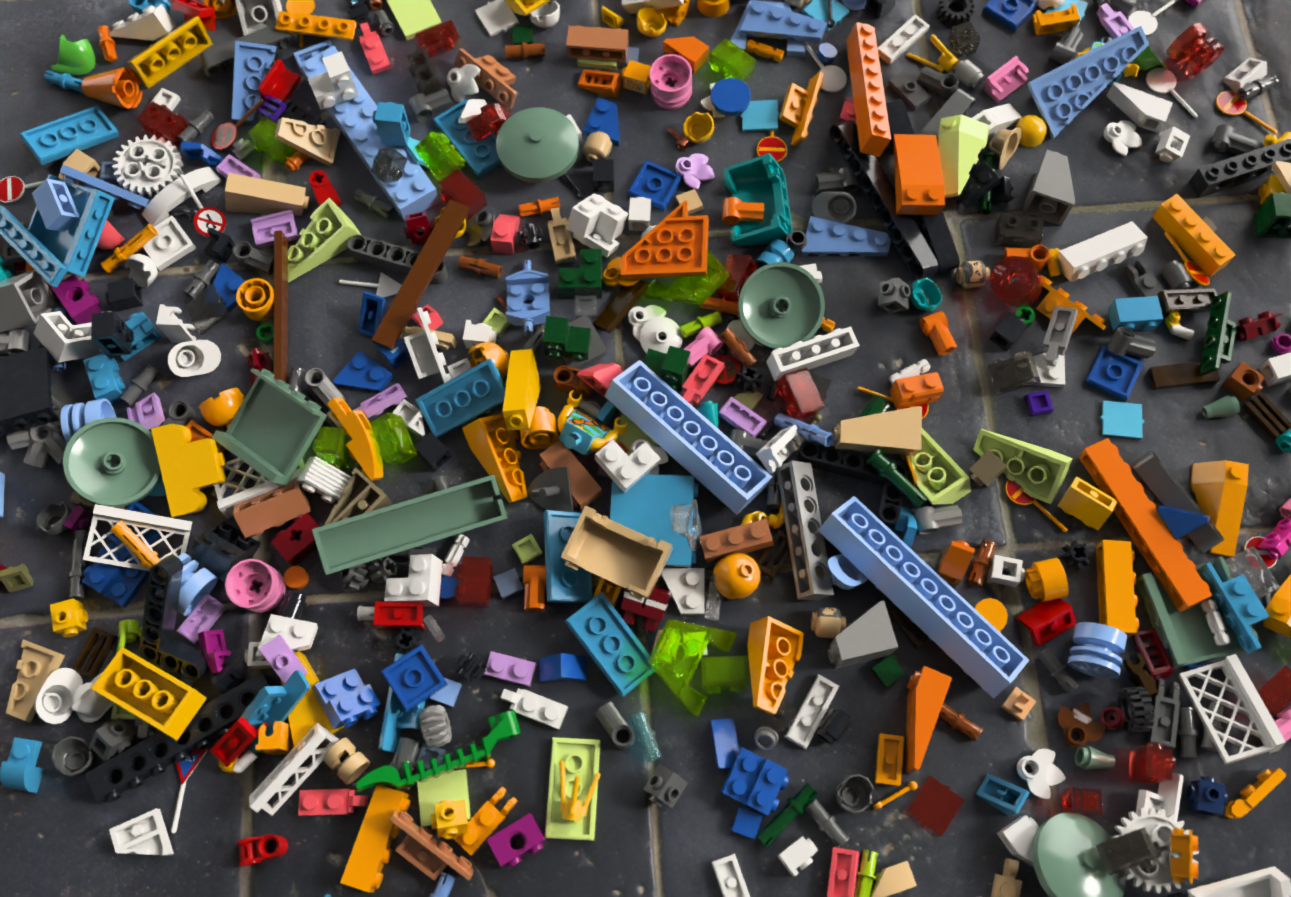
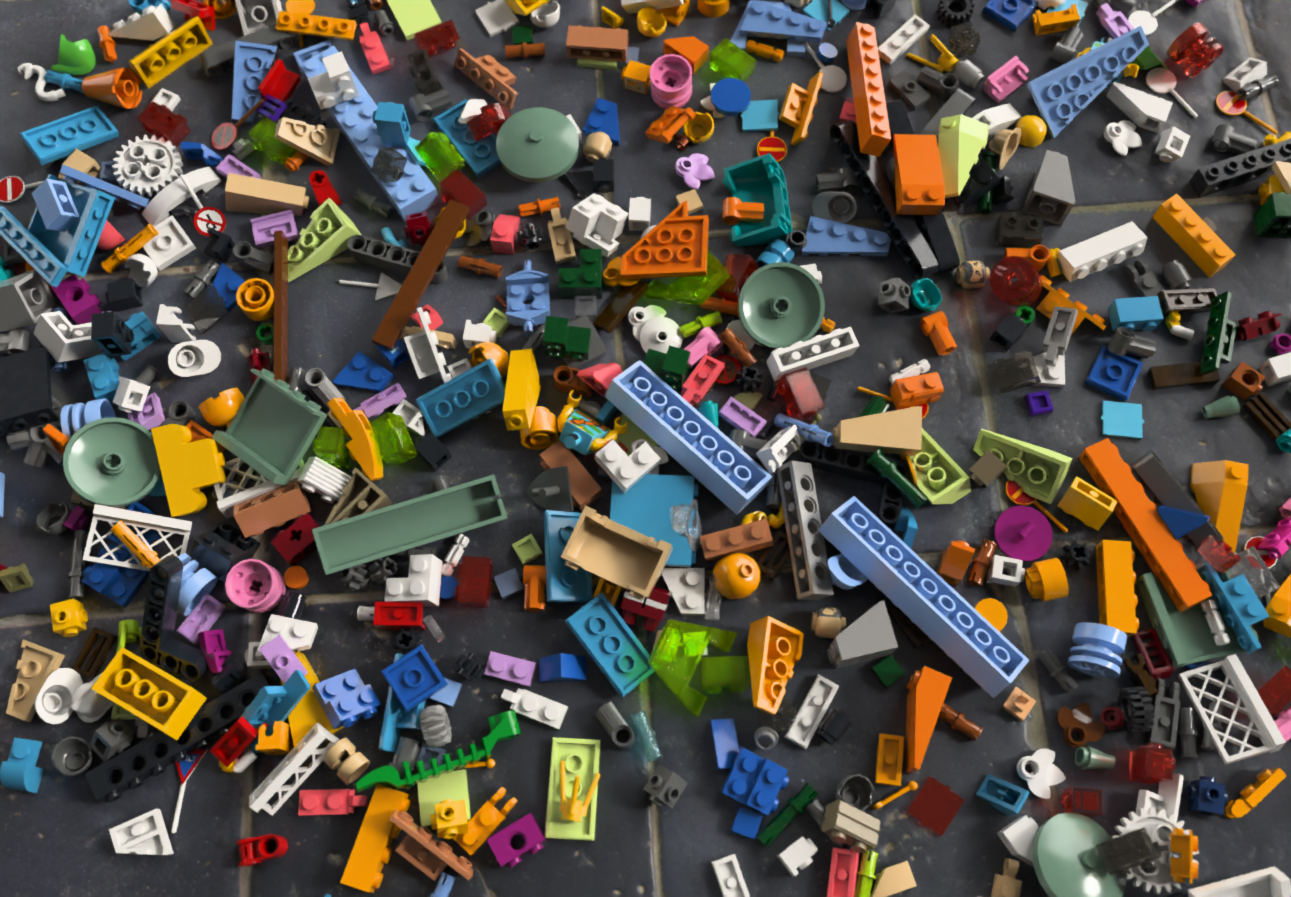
dark grey pin [177,109,215,143] -> none
blue slope [357,292,389,337] -> none
white plate [447,64,480,103] -> none
light orange wedge [462,413,527,503] -> none
orange slope [577,69,623,98] -> none
blue tile [628,160,682,211] -> none
light grey piece [913,505,962,535] -> none
red panel [1017,598,1076,647] -> none
light orange piece [1164,231,1210,286] -> none
none -> white animal [18,63,66,102]
none -> orange tile [43,424,69,456]
none -> white brick [113,376,150,413]
none -> medium azure arm [381,227,407,248]
none -> orange plate [645,106,696,144]
none -> dark tan brick [822,800,880,853]
none -> magenta shield [994,506,1052,562]
none -> clear red brick [1197,535,1242,574]

